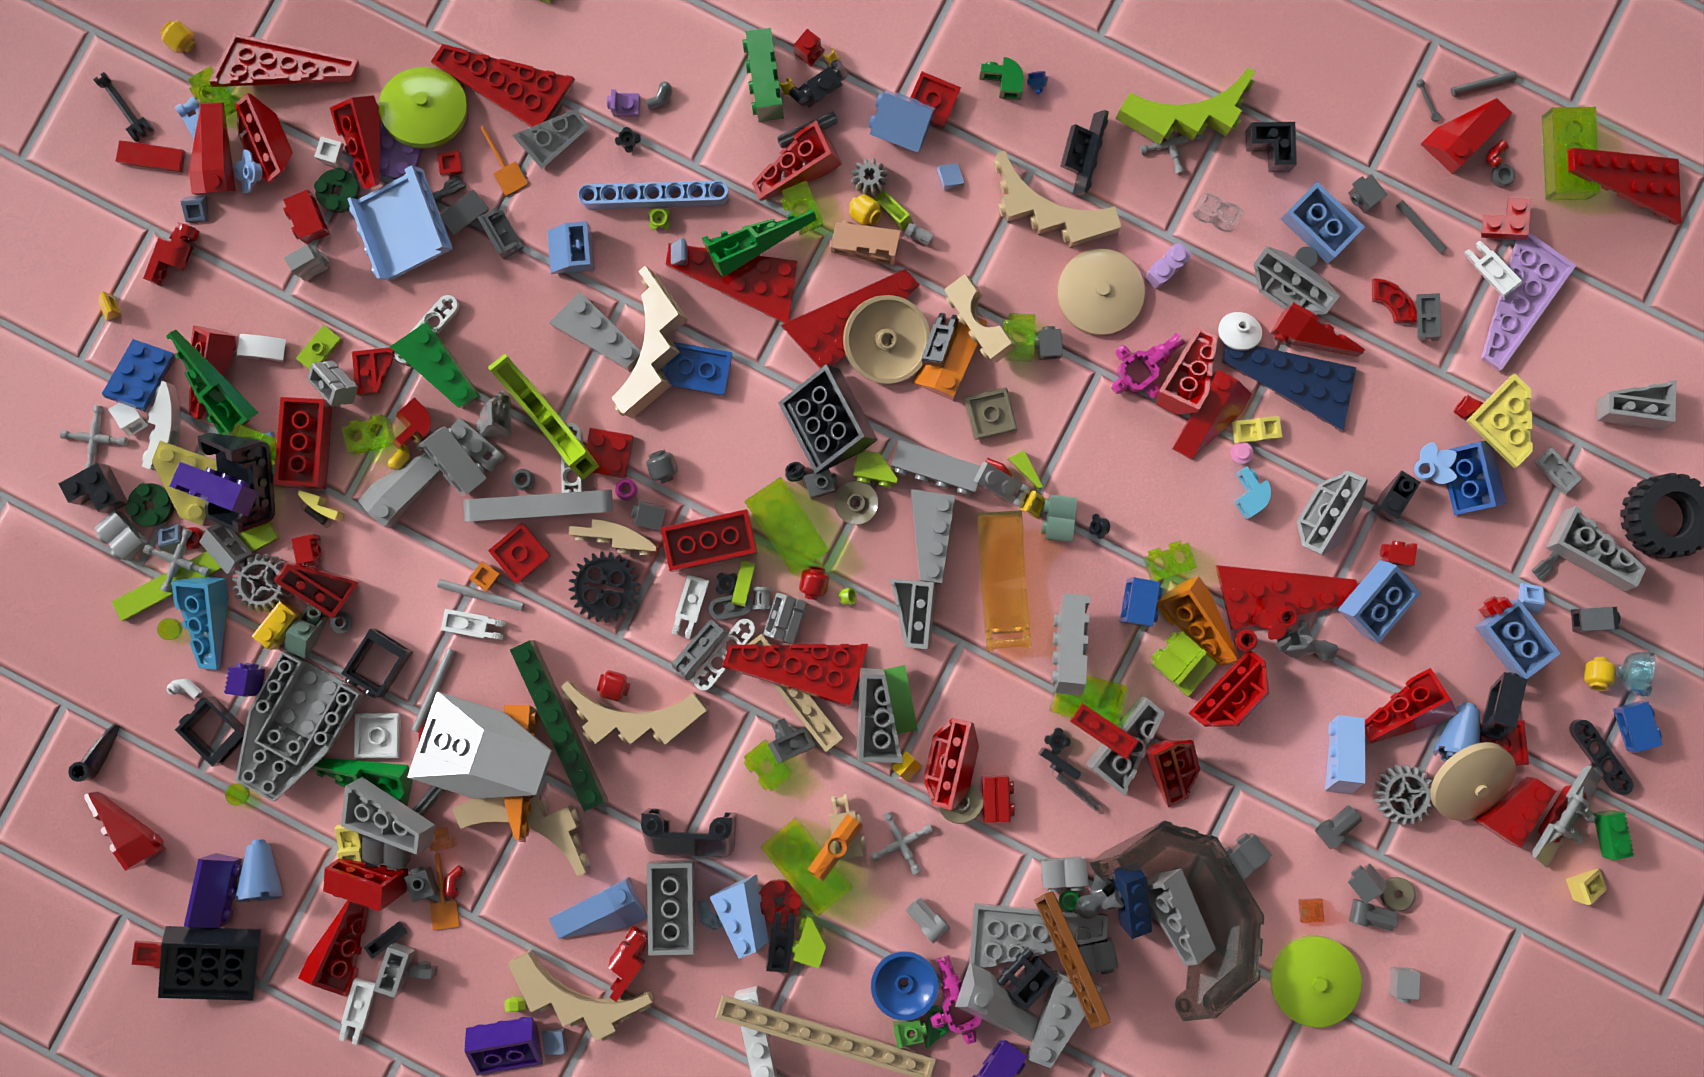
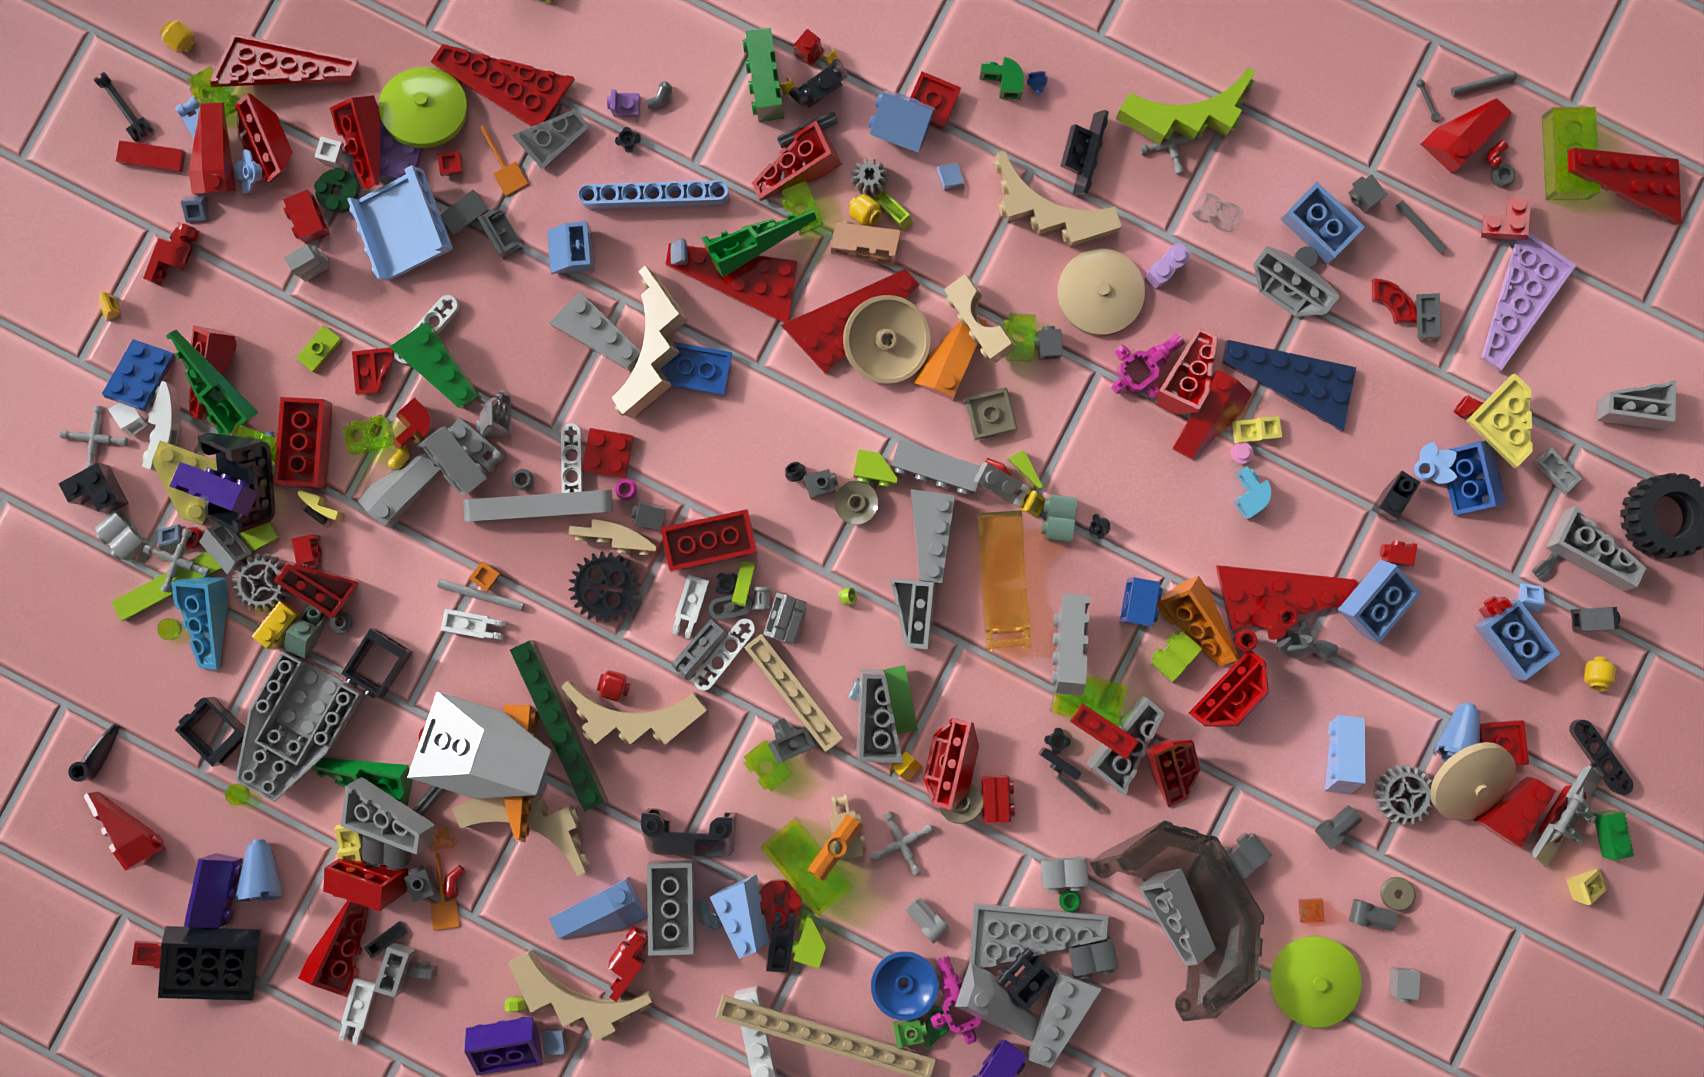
dark green plate [126,483,174,527] -> none
white arm [167,679,203,700] -> none
dark purple brick [224,663,265,697] -> none
white slope [236,334,286,362] -> none
light grey brick [307,360,358,407] -> none
white tile [354,713,401,758] -> none
light grey bar [412,648,456,733] -> none
dark grey piece [433,175,466,202] -> none
lime arch [488,353,599,480] -> none
red plate [488,522,551,584] -> none
dark grey head [646,449,678,484] -> none
lime plate [649,208,671,230] -> none
red wing [722,644,868,707] -> none
clear neon green brick [744,477,830,576] -> none
black slope [778,364,878,474] -> none
red head [799,566,829,600] -> none
light grey pin [904,222,933,246] -> none
hinge [921,313,959,367] -> none
dark orange arch [1034,891,1111,1029] -> none
dark grey animal [1076,870,1125,919] -> none
dark blue arch [1114,863,1152,939] -> none
clear neon green brick [1143,540,1197,581] -> none
lime panel [1171,649,1217,697] -> none
white dish [1218,312,1262,351] -> none
black brick [1245,122,1297,172] -> none
red wedge [1270,302,1365,357] -> none
light grey wedge [1297,470,1368,556] -> none
dark grey brick [1348,863,1388,904] -> none
red wedge [1365,668,1458,744] -> none
white hinge [1464,241,1522,298] -> none
black window [1480,672,1527,742] -> none
blue brick [1613,701,1663,753] -> none
clear light blue cylinder [1617,652,1655,697] -> none

